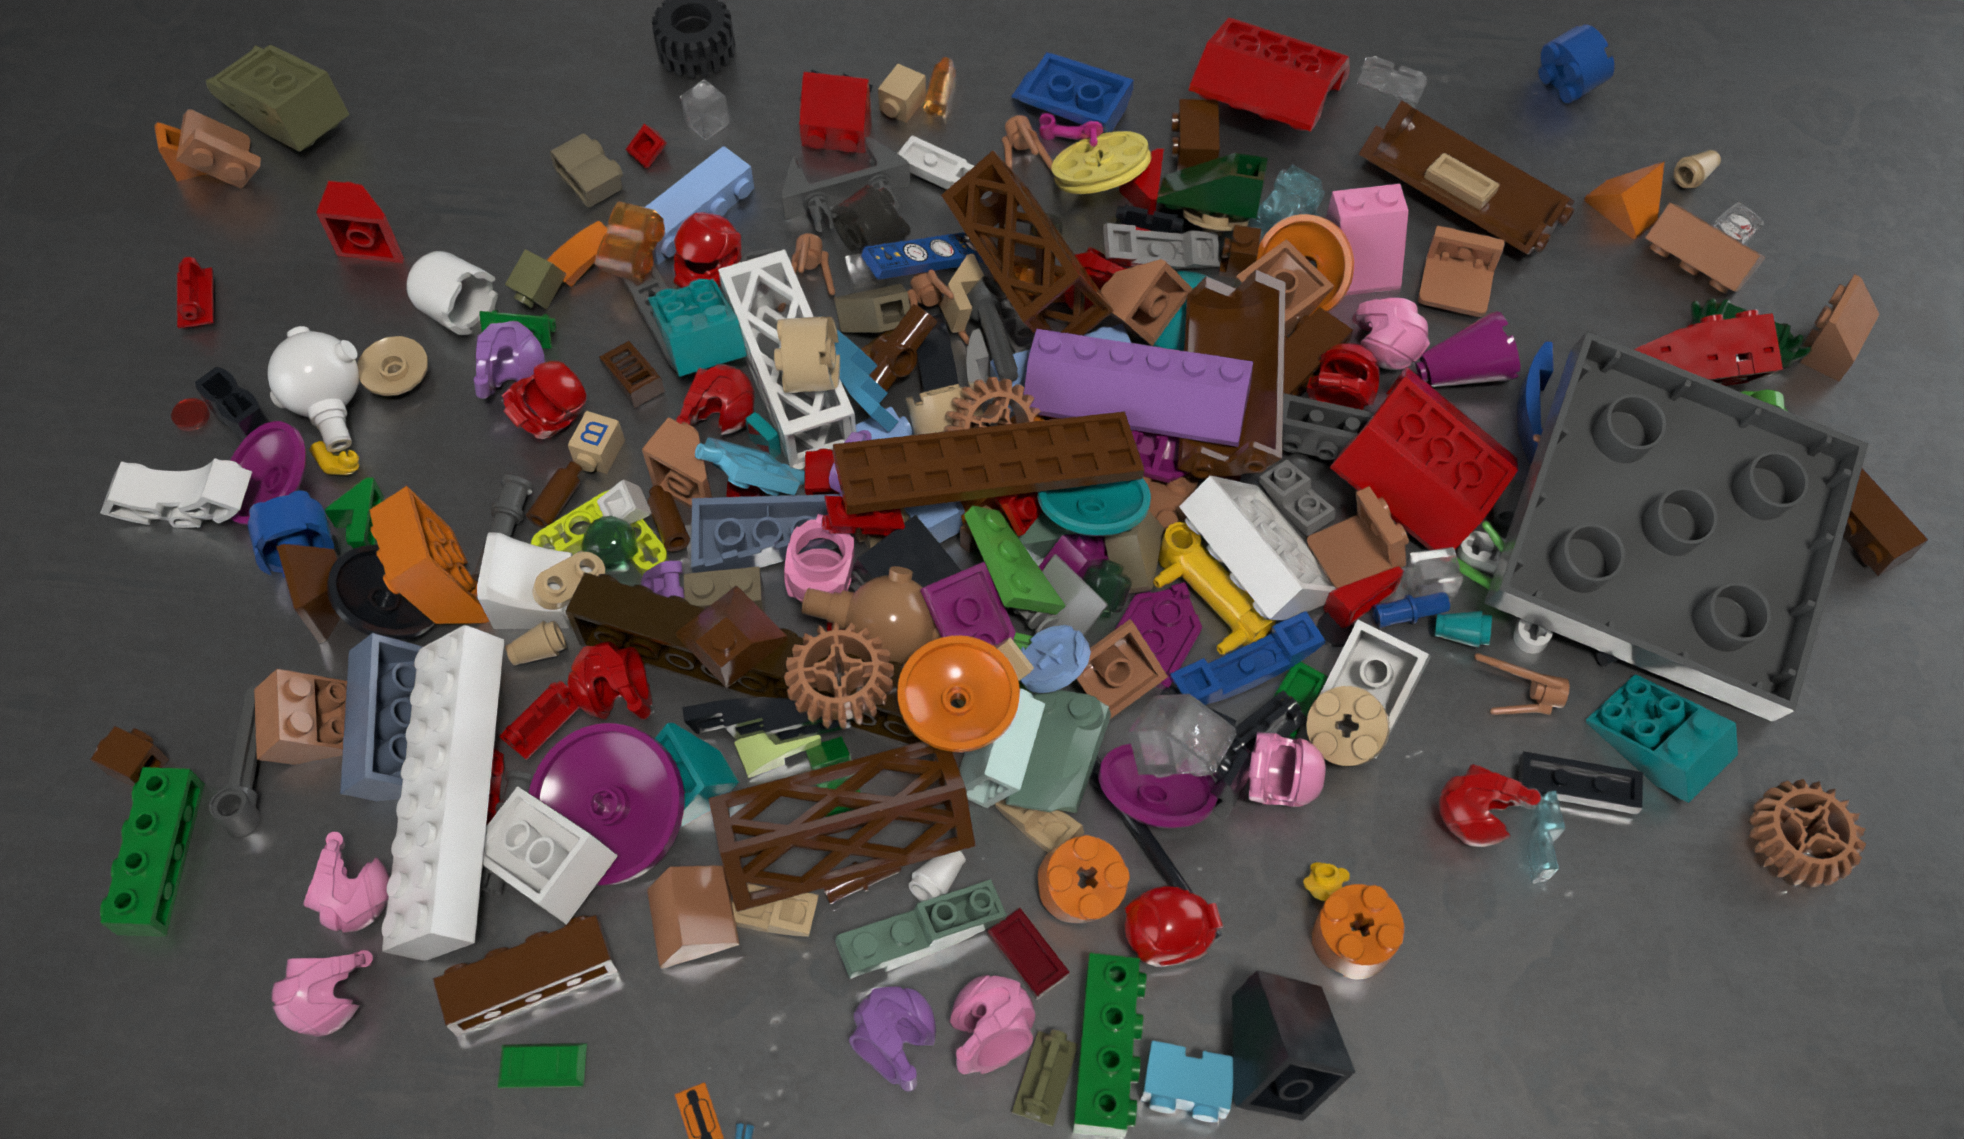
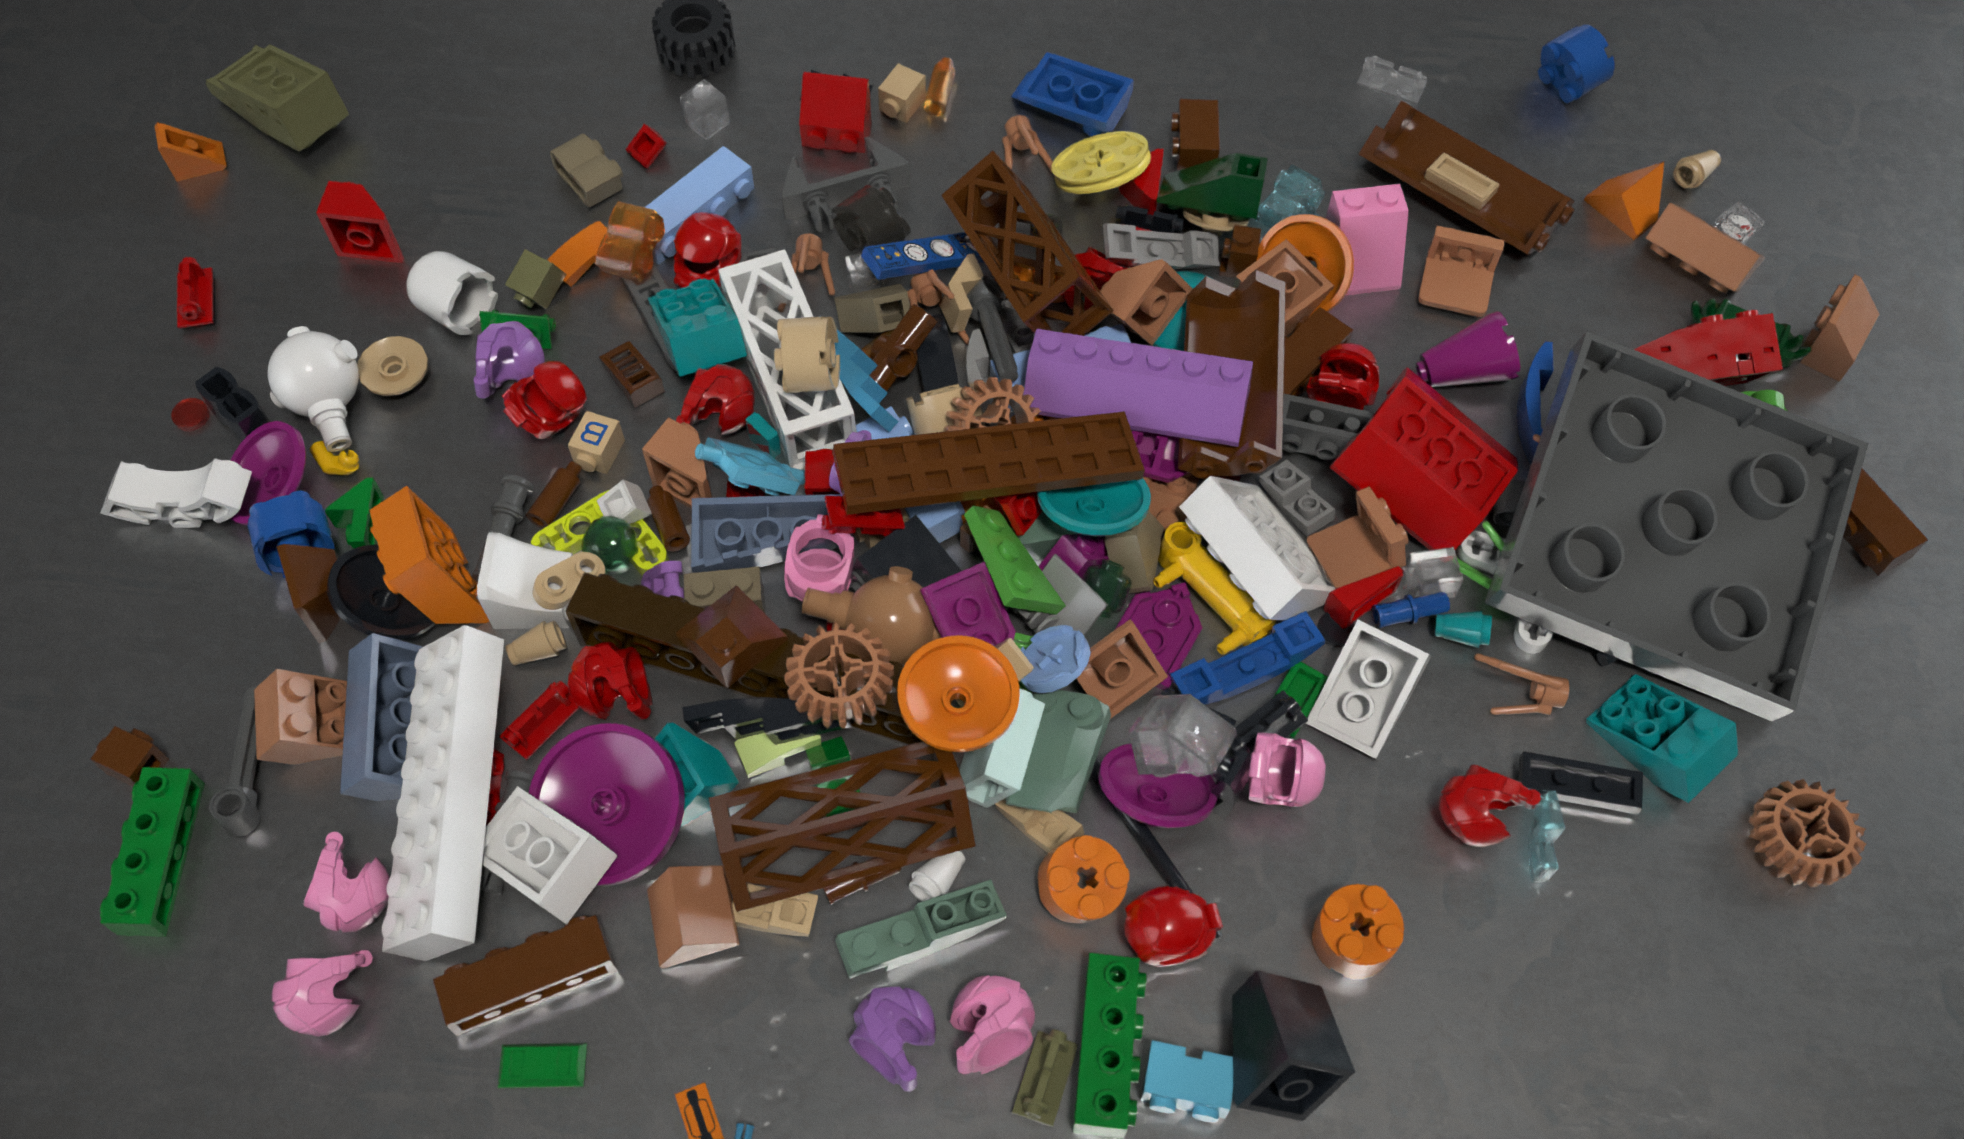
nougat bracket [176,110,261,189] -> none
white hinge [897,136,974,189] -> none
dark red tile [987,908,1070,1000] -> none
dark pink piece [1039,114,1103,147] -> none
red slope [1188,17,1350,132] -> none
yellow plate [1303,862,1350,901] -> none
tan brick [1307,686,1390,766] -> none
bright pink helmet [1352,298,1430,370] -> none

